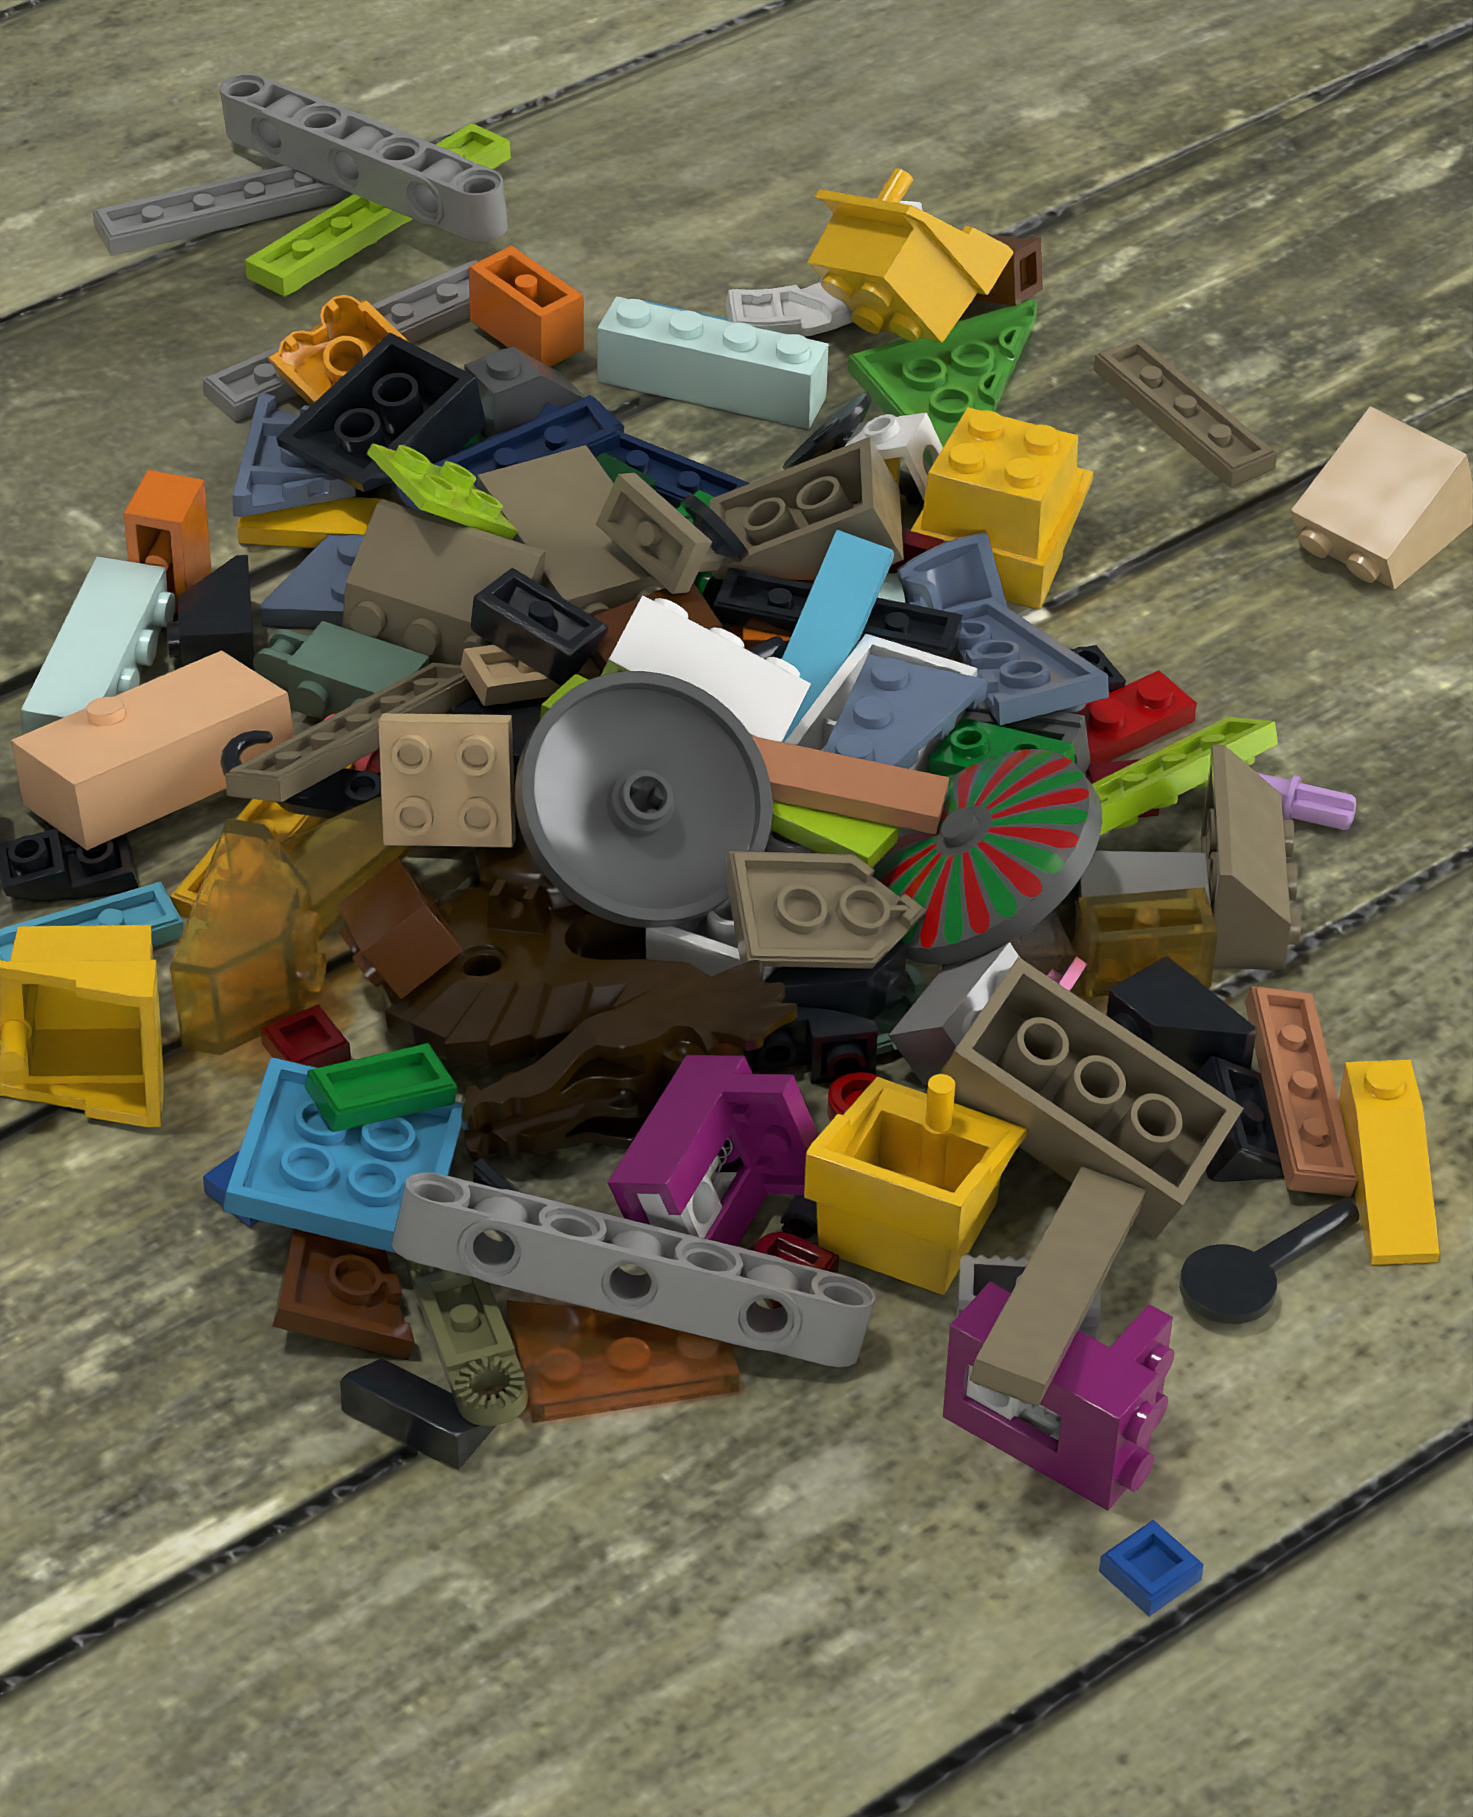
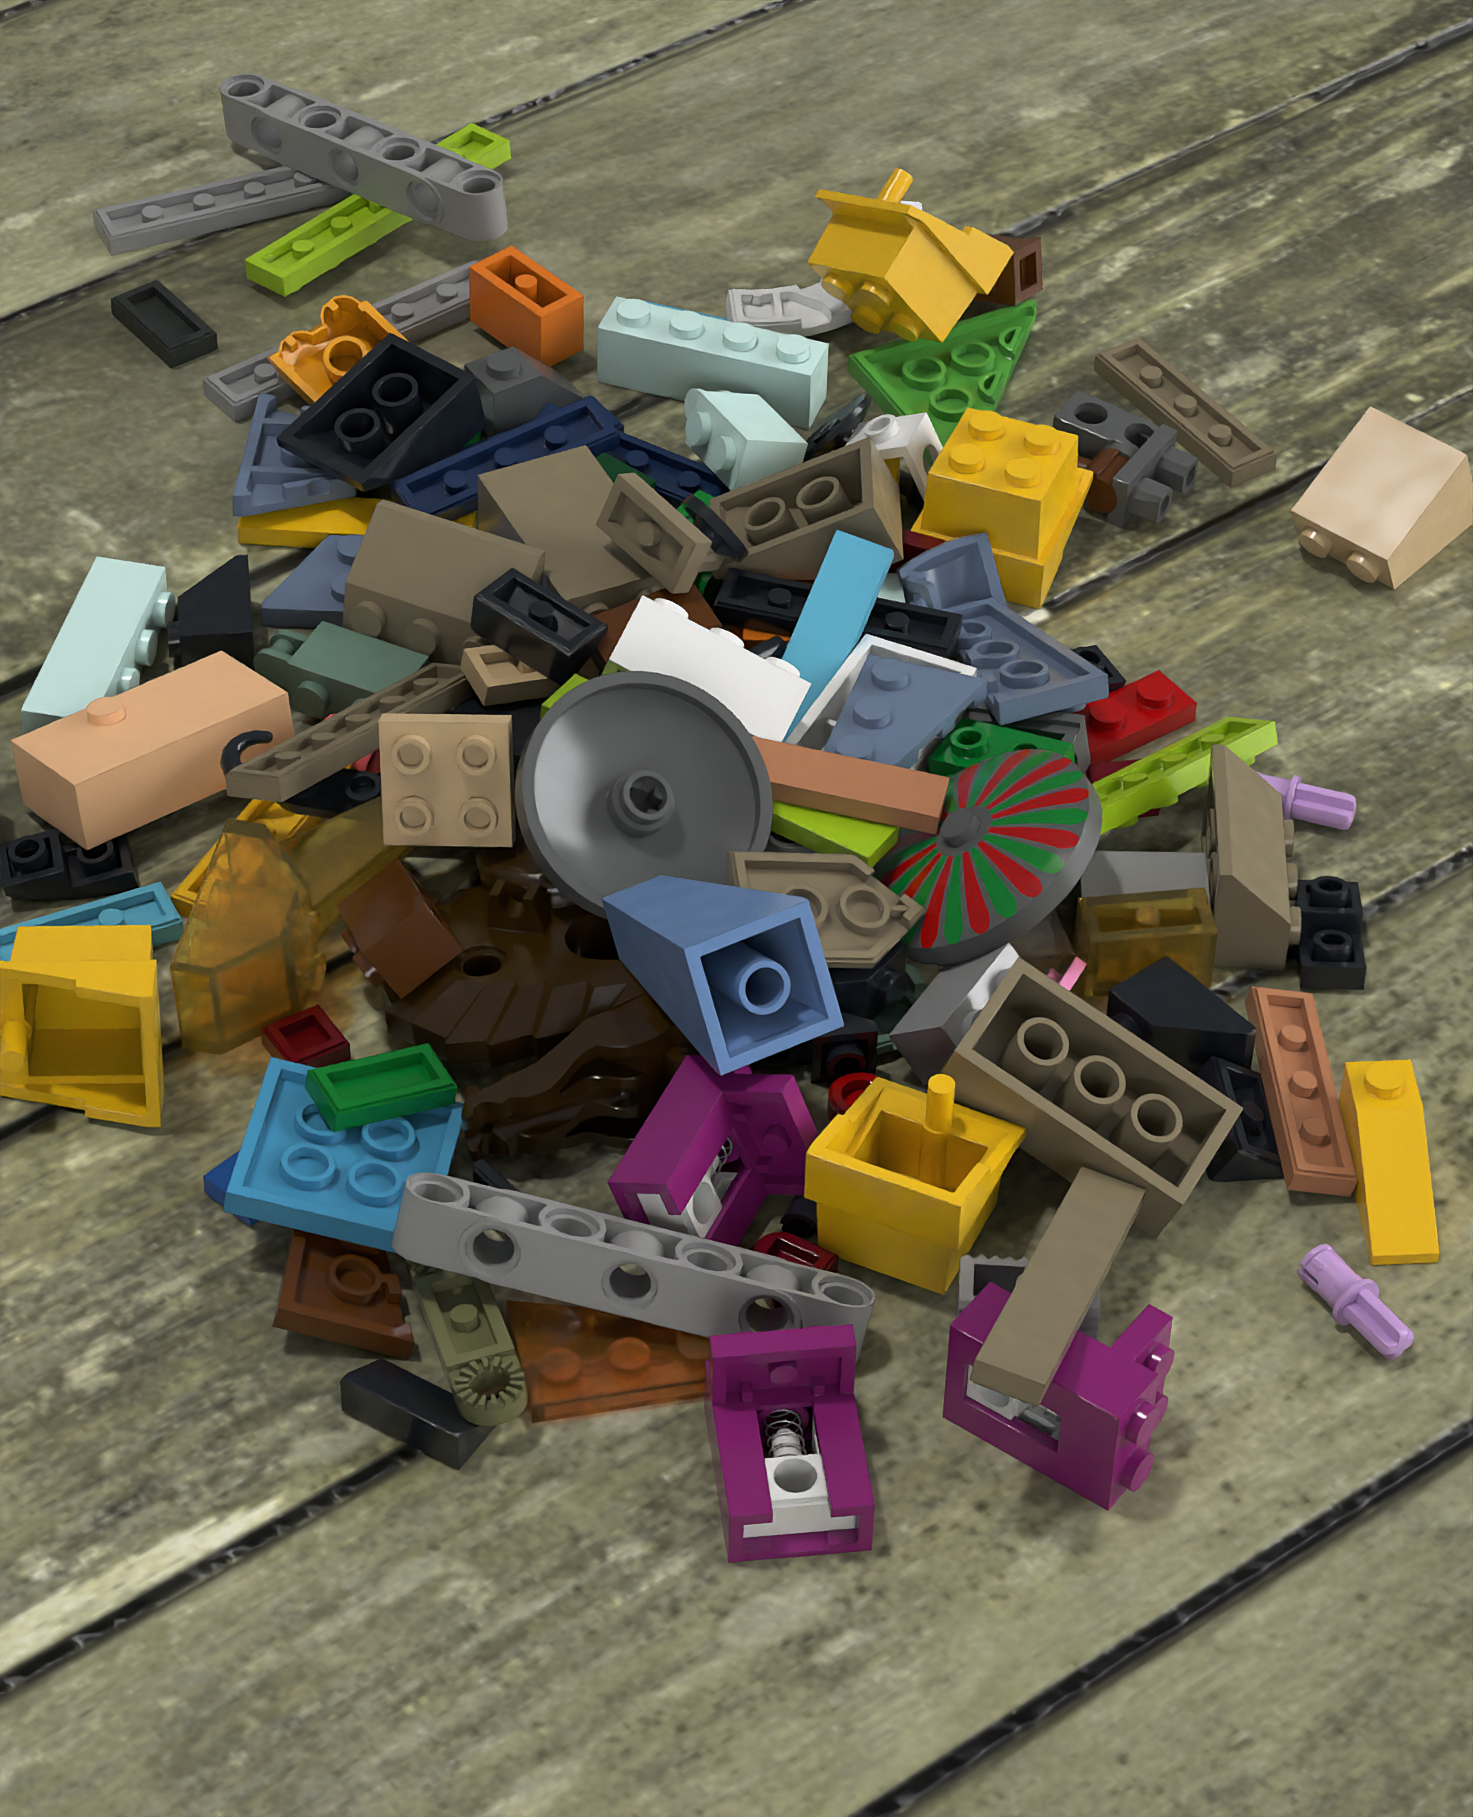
orange brick [124,470,212,614] -> none
lime plate [367,443,518,540] -> none
blue tile [1099,1520,1204,1617] -> none
black piece [1179,1198,1360,1324] -> none
none -> pearl dark grey tile [111,280,218,368]
none -> medium blue slope [601,875,844,1075]
none -> light aqua brick [684,388,808,491]
none -> magenta brick [704,1324,875,1563]
none -> dark grey hips [1053,390,1199,528]
none -> black slope [1294,876,1366,990]
none -> lavender axle [1297,1244,1414,1360]

